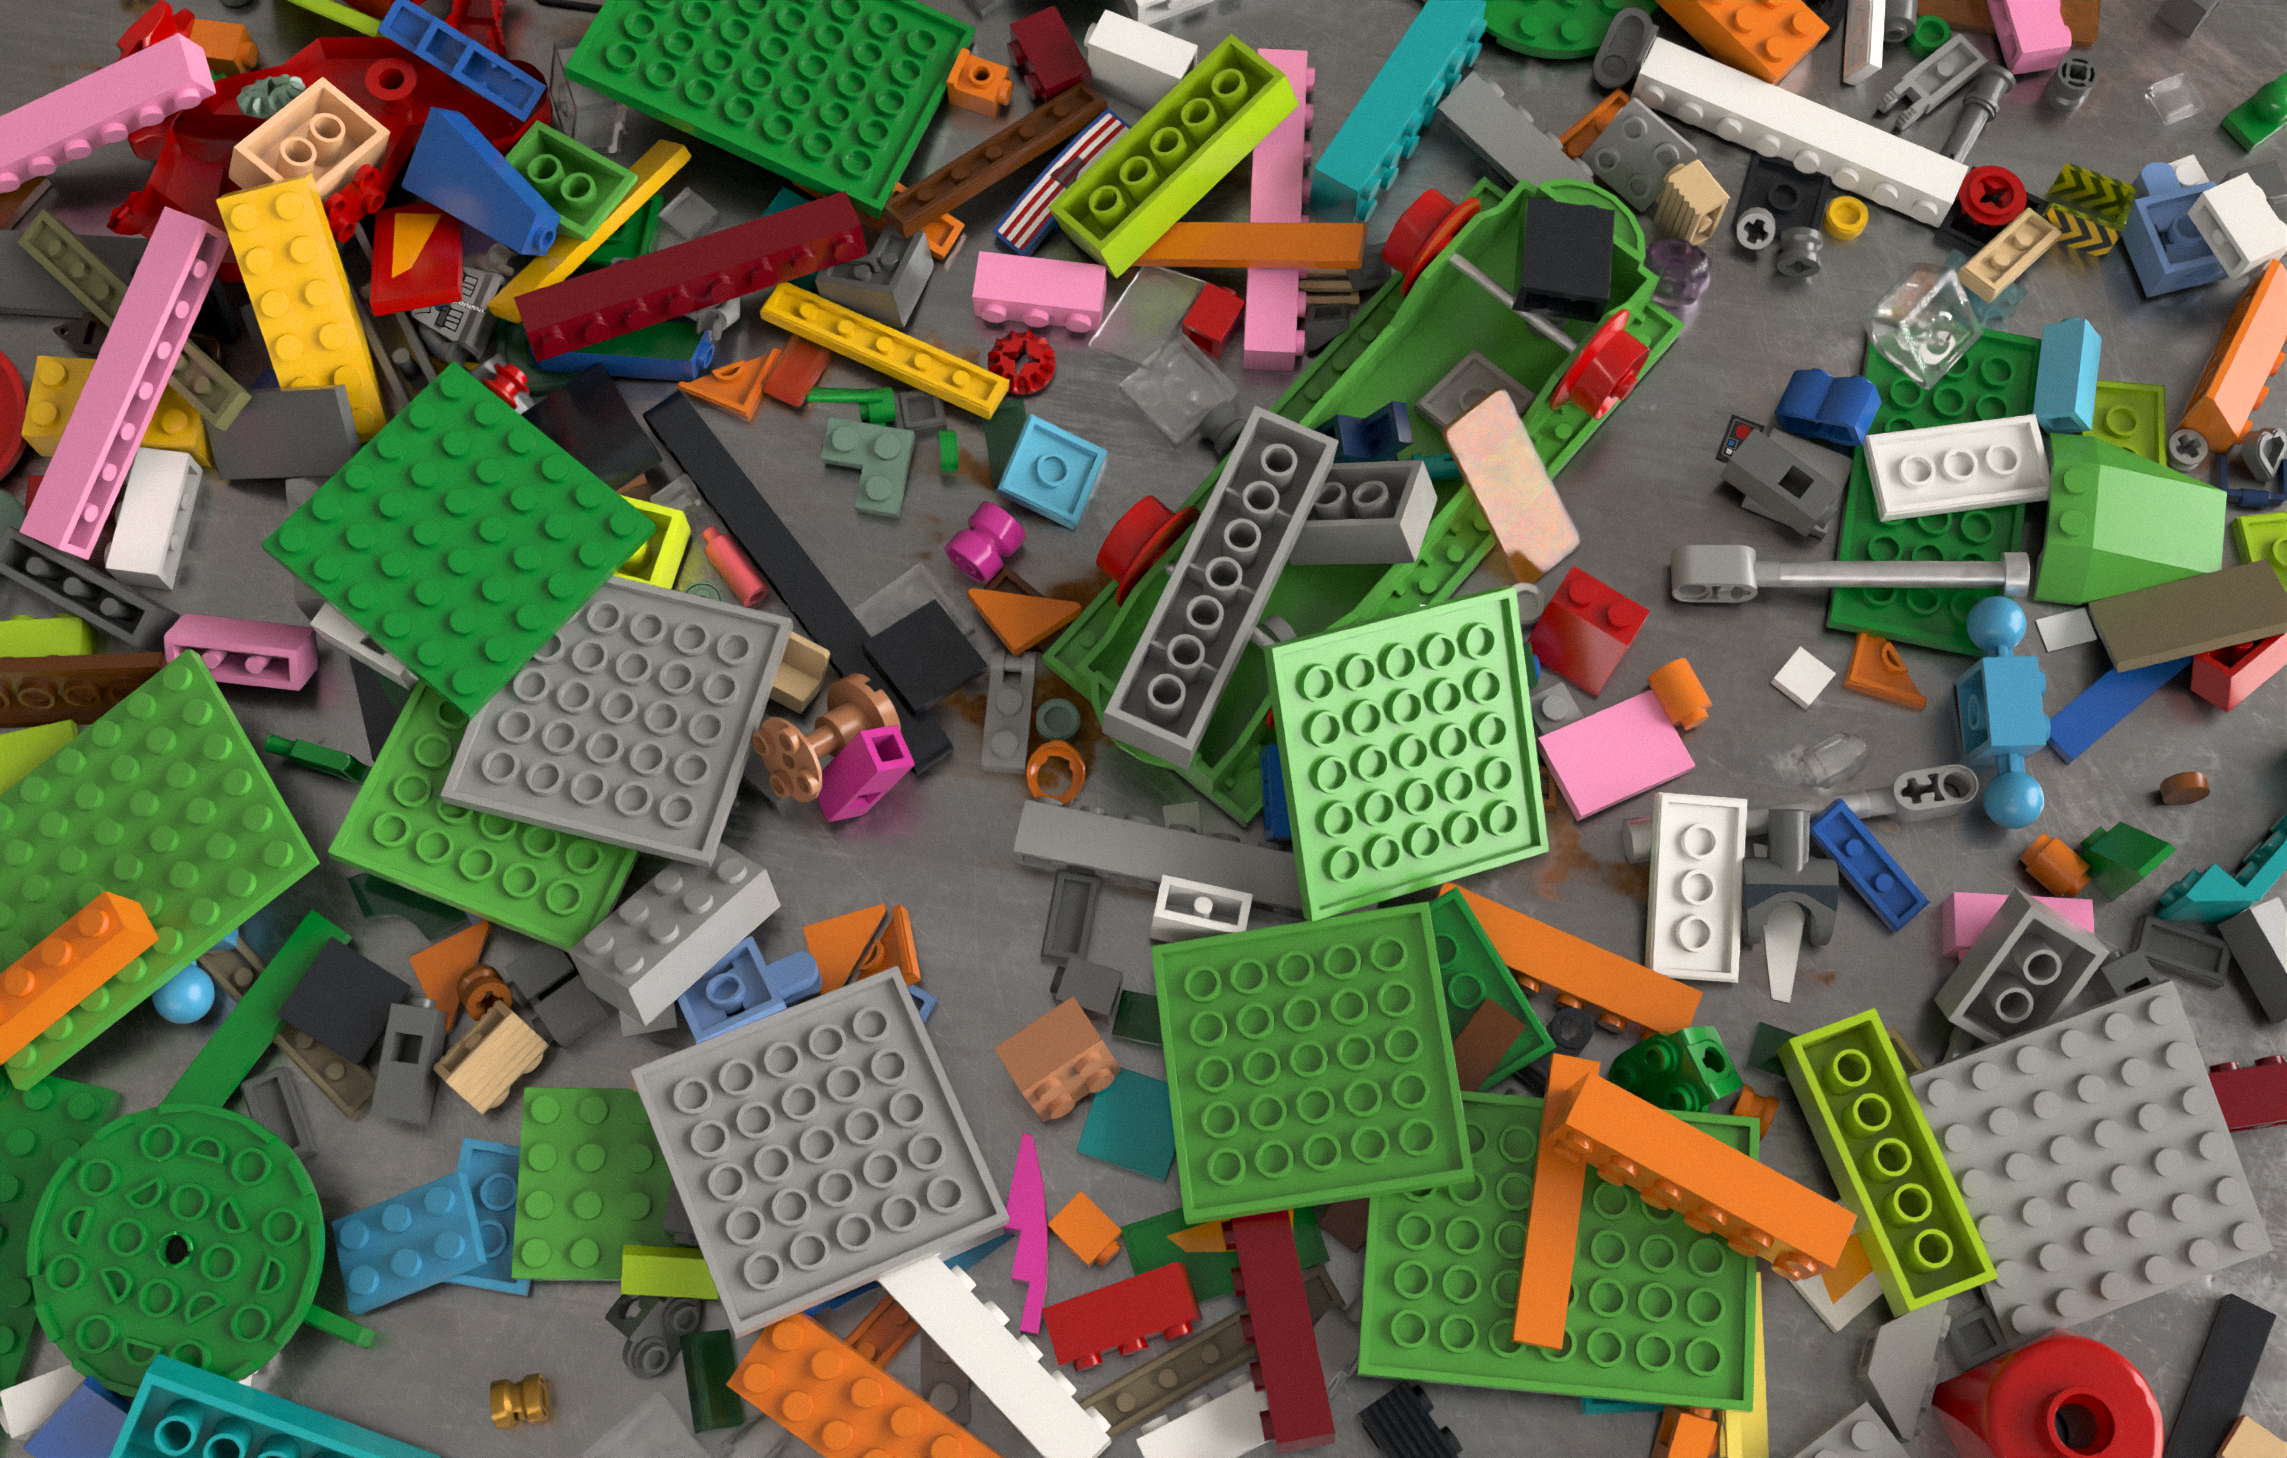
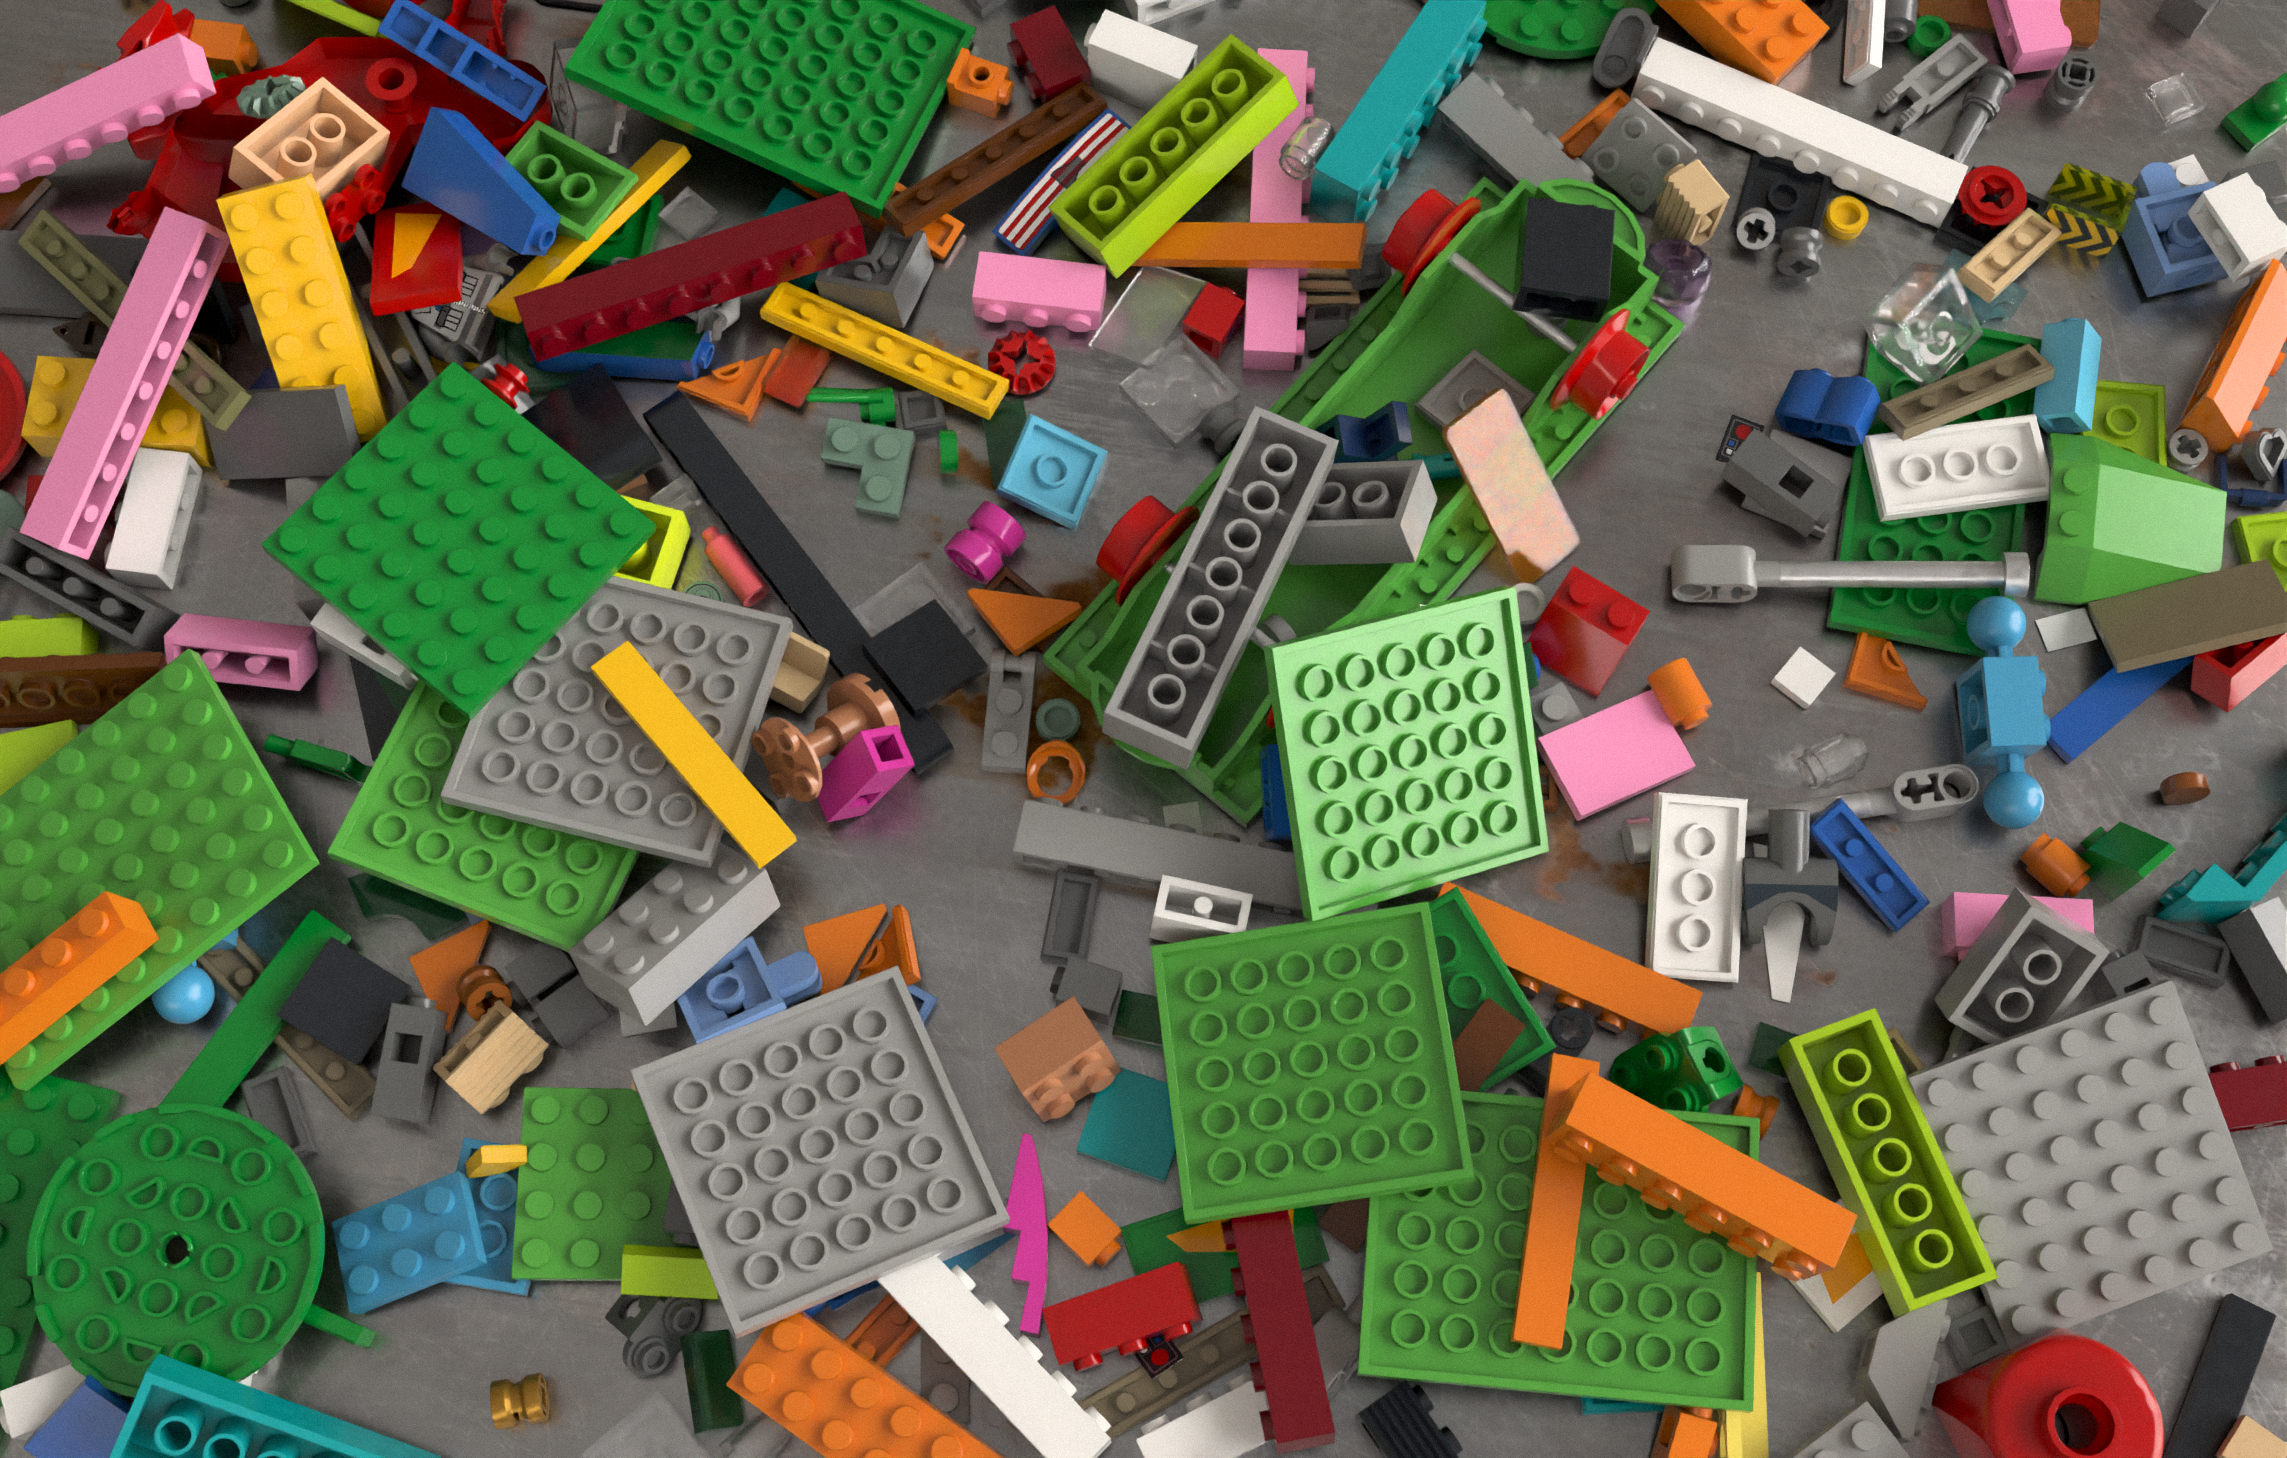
none -> yellow tile [465,1144,528,1178]
none -> yellow tile [591,640,797,869]
none -> sticker [1134,1334,1184,1380]
none -> clear brick [1279,117,1336,181]
none -> dark tan tile [1878,344,2055,441]

